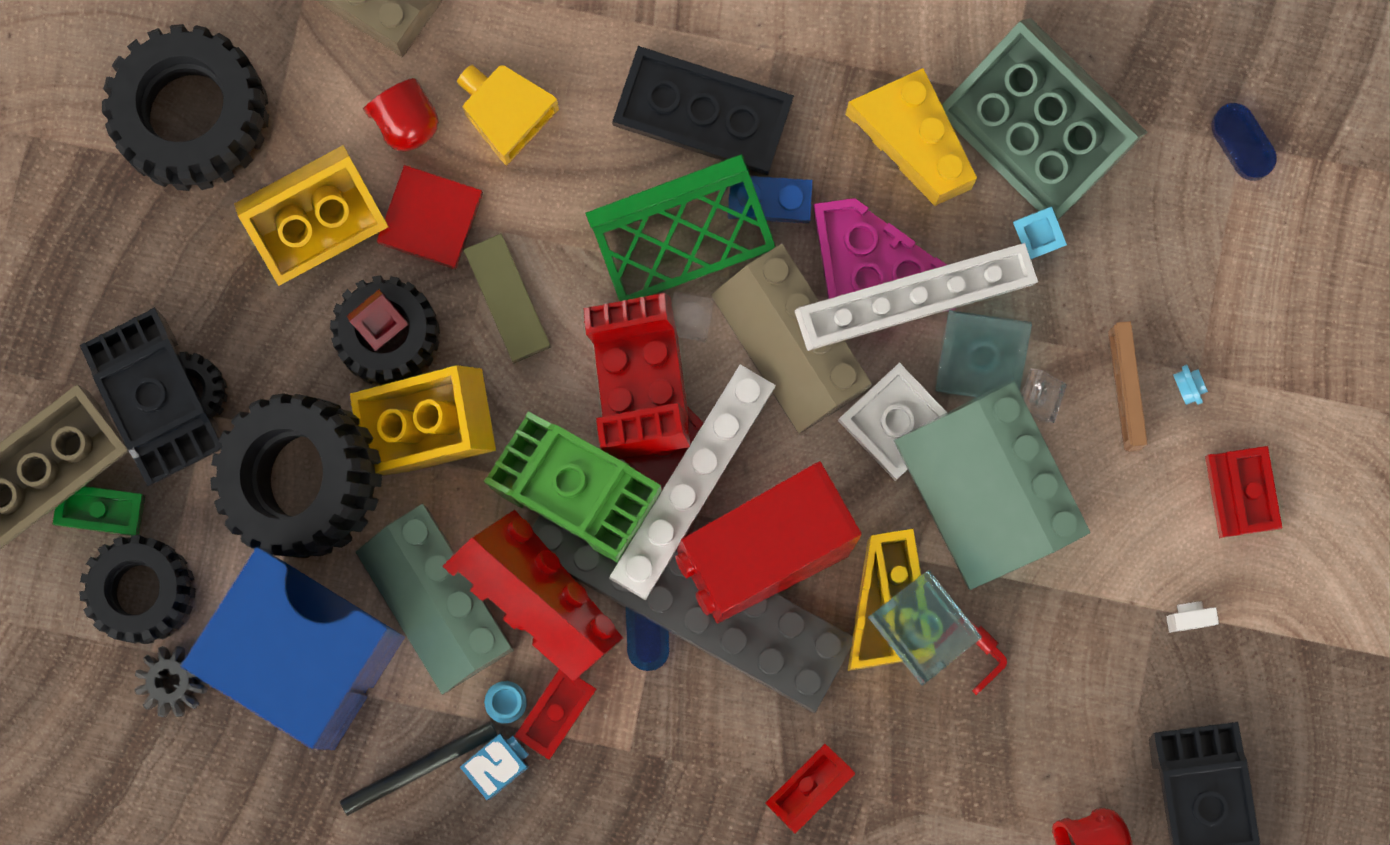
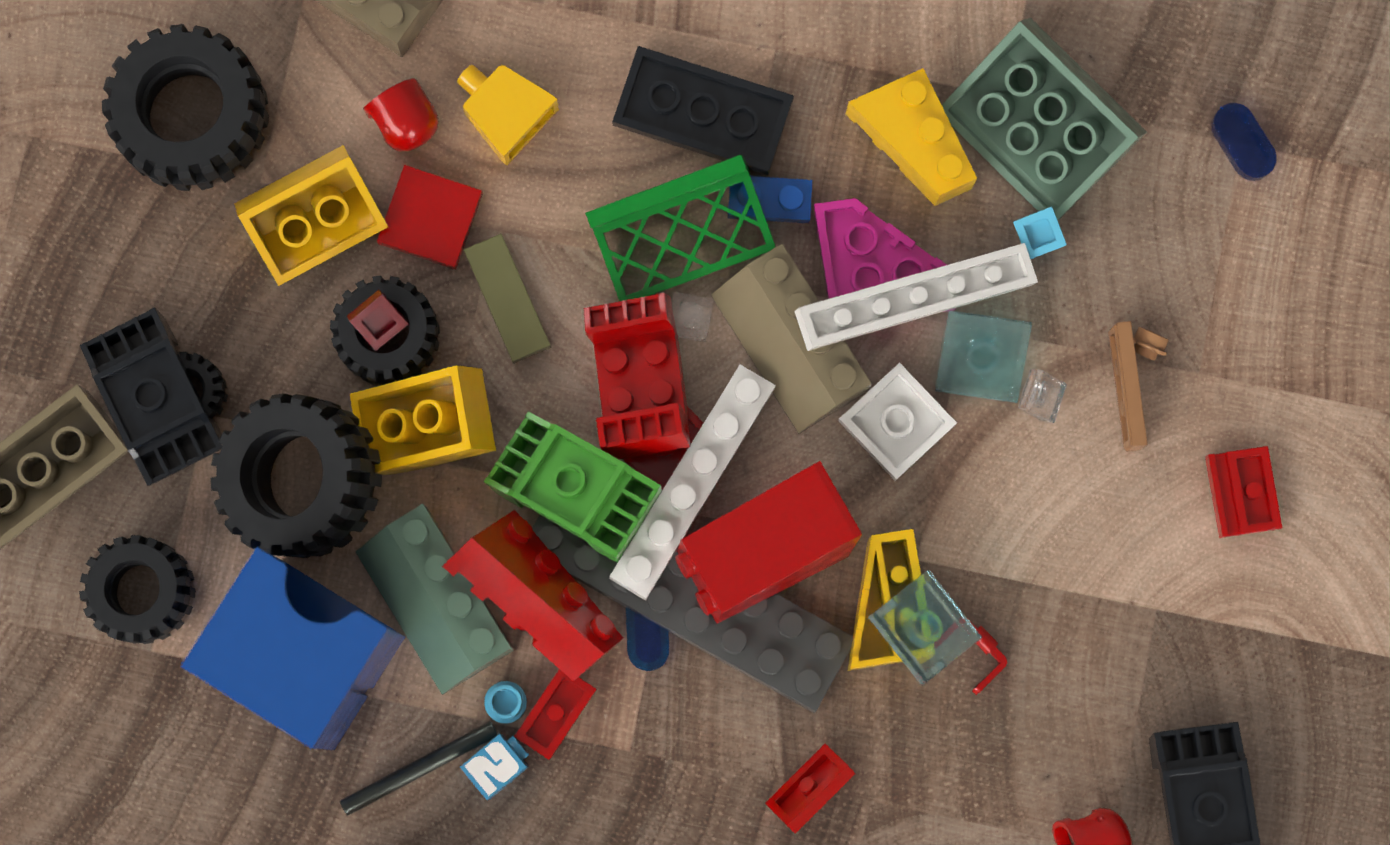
green plate [52,486,145,536] -> none
dark grey gear [135,646,208,717] -> none
sand green slope [893,382,1091,590] -> none
white plate [1166,601,1219,633] -> none
medium azure plate [1173,364,1208,405] -> none
none -> medium nougat plate [1133,326,1169,361]

